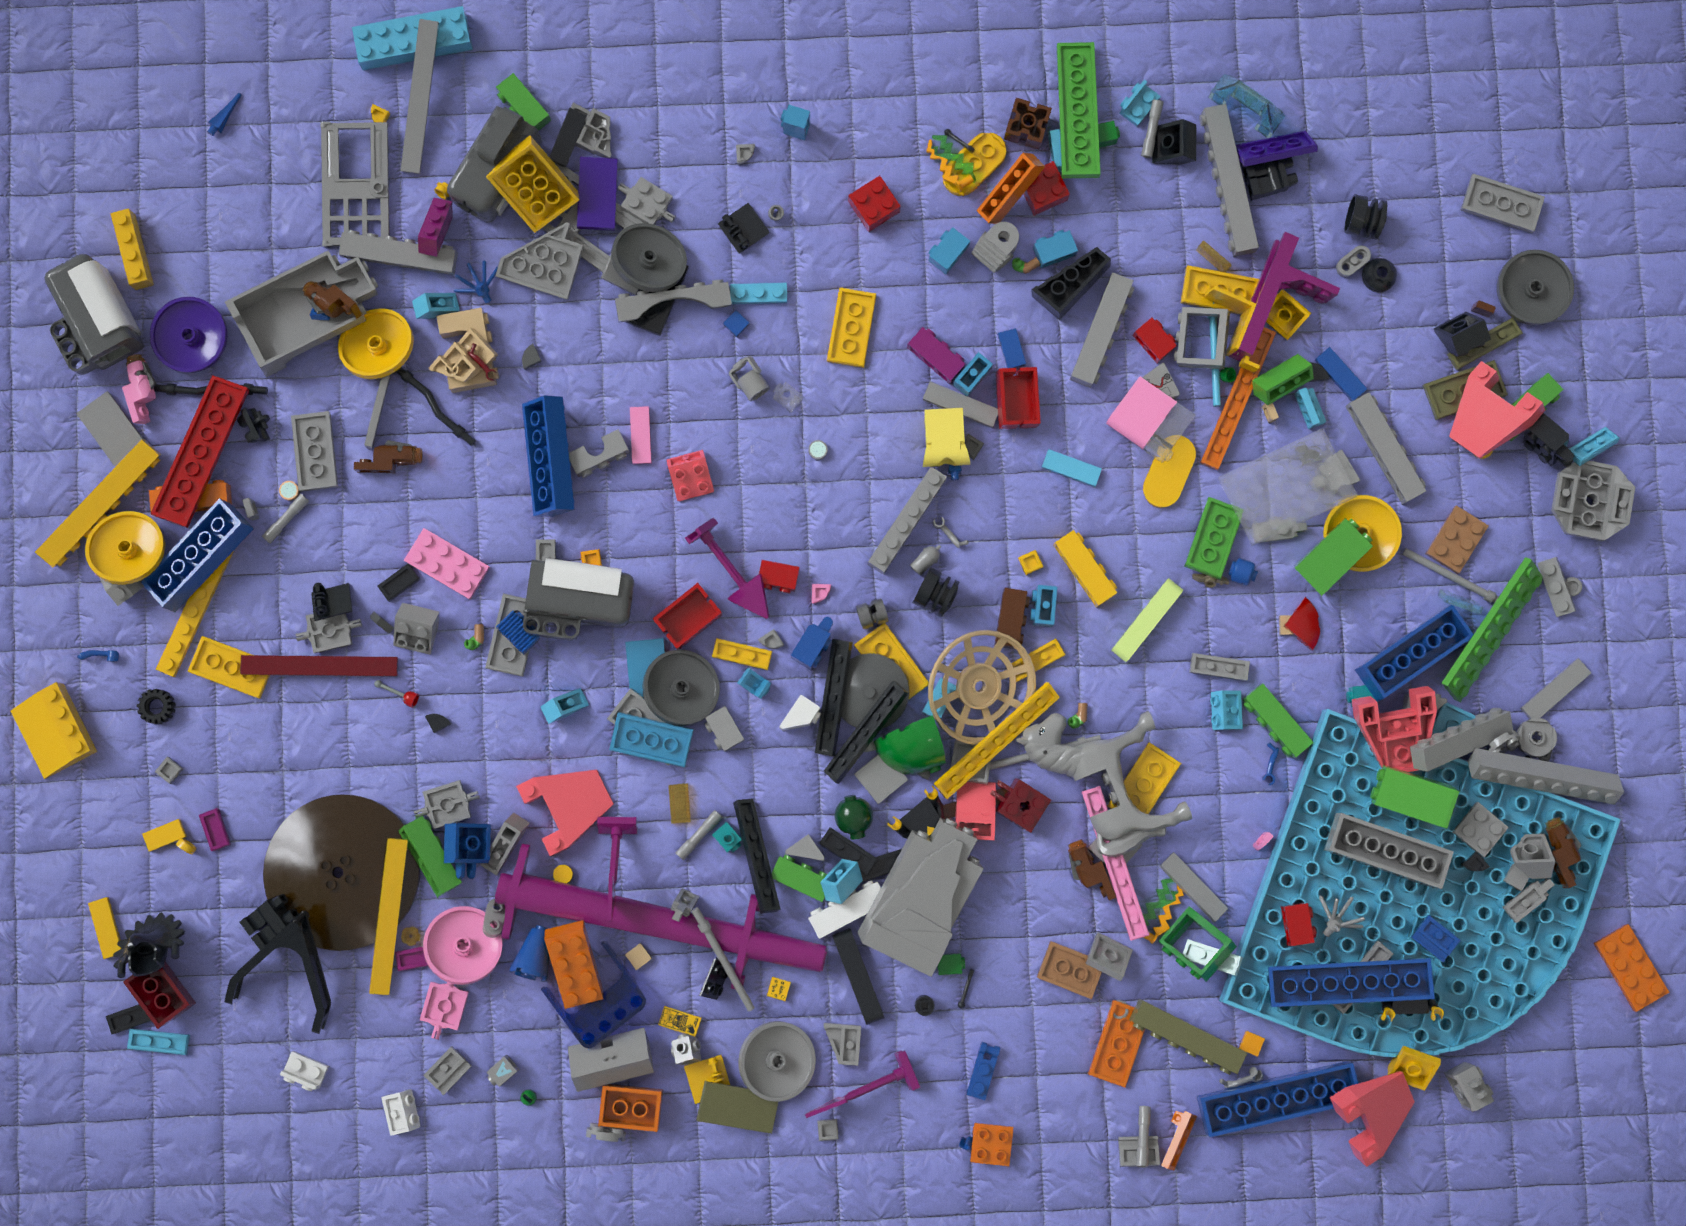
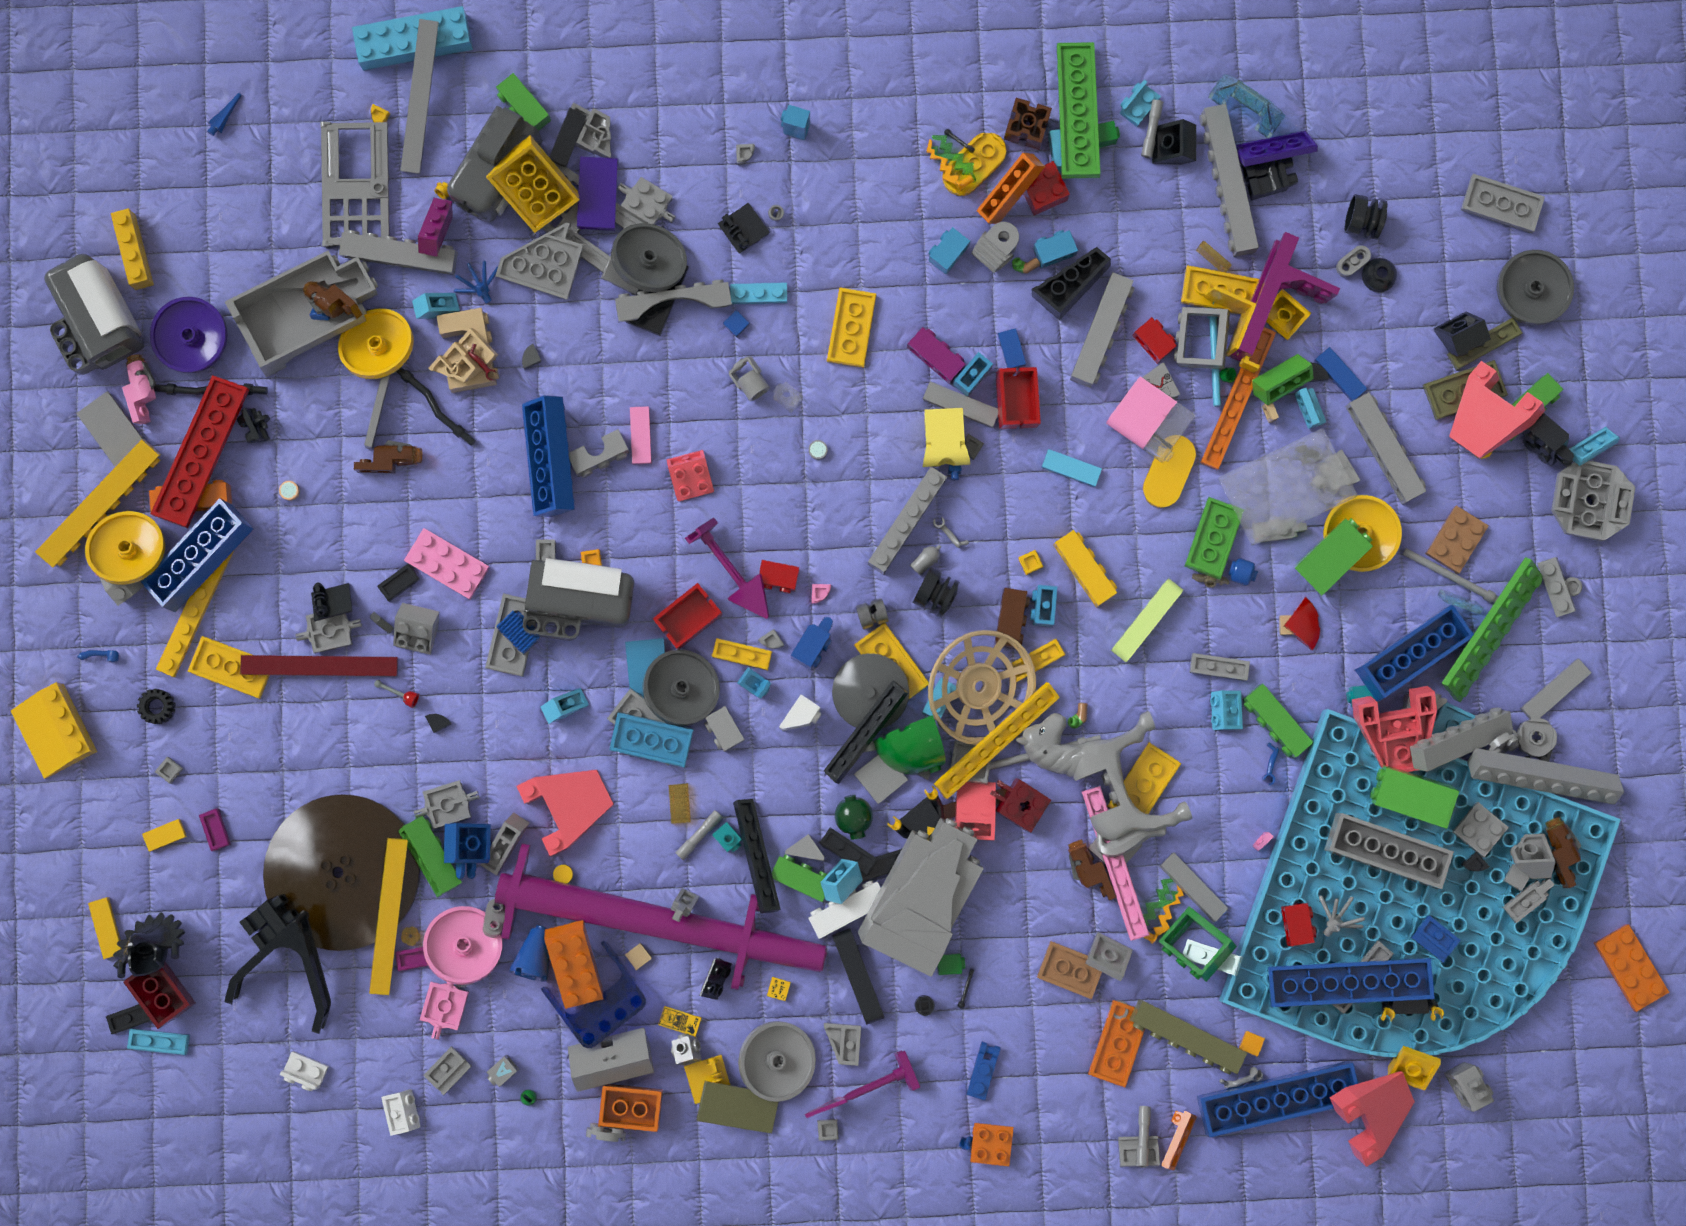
yellow tile [176,838,197,855] -> none
light grey tile [242,498,259,521] -> none
light grey piece [262,494,309,544] -> none
light grey plate [291,411,338,492] -> none
arm [464,624,484,650] -> none
magenta piece [597,817,638,922] -> none
light grey bar [692,907,755,1012] -> none
black plate [815,639,853,756] -> none
red brick [848,175,901,232] -> none
reddish brown tile [1471,300,1496,318] -> none

